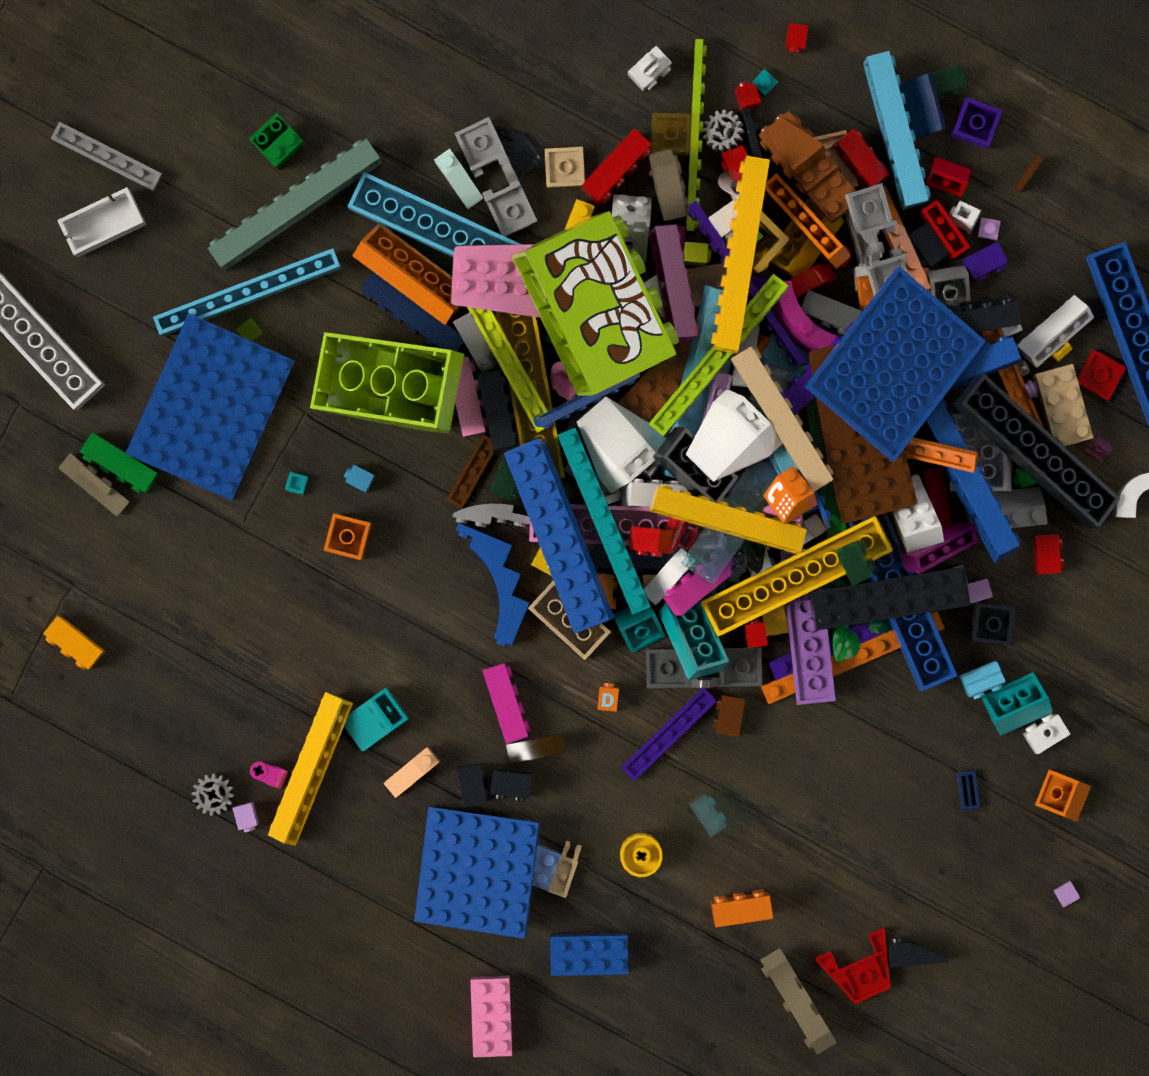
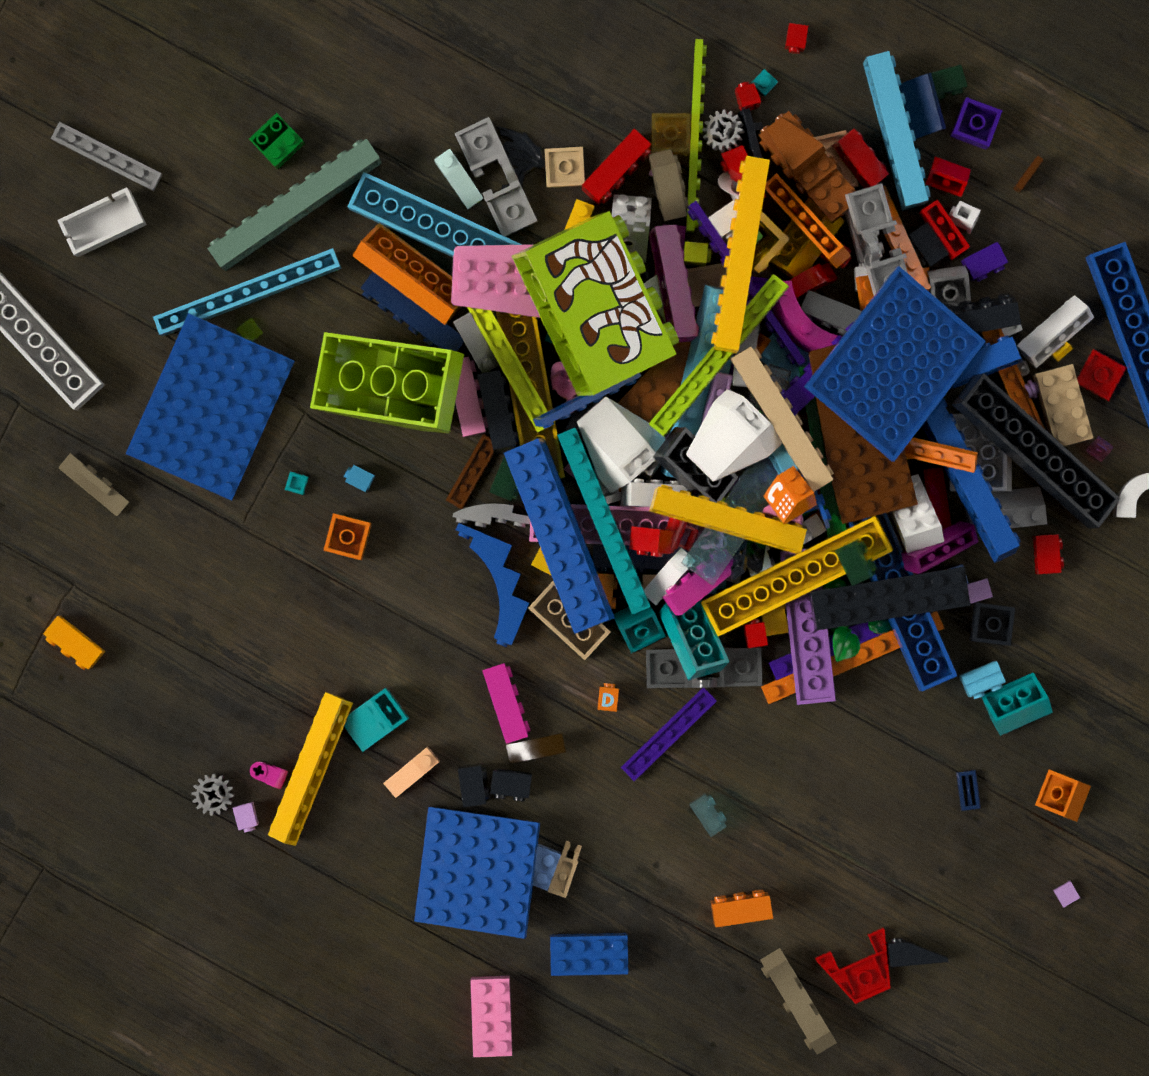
green brick [80,433,159,494] -> none
yellow wheel [620,833,662,877] -> none
white brick [628,46,672,91] -> none
reddish brown brick [713,695,745,737] -> none
lavender plate [977,218,1001,241] -> none
green brick [1012,468,1037,489] -> none
white brick [1023,713,1070,754] -> none

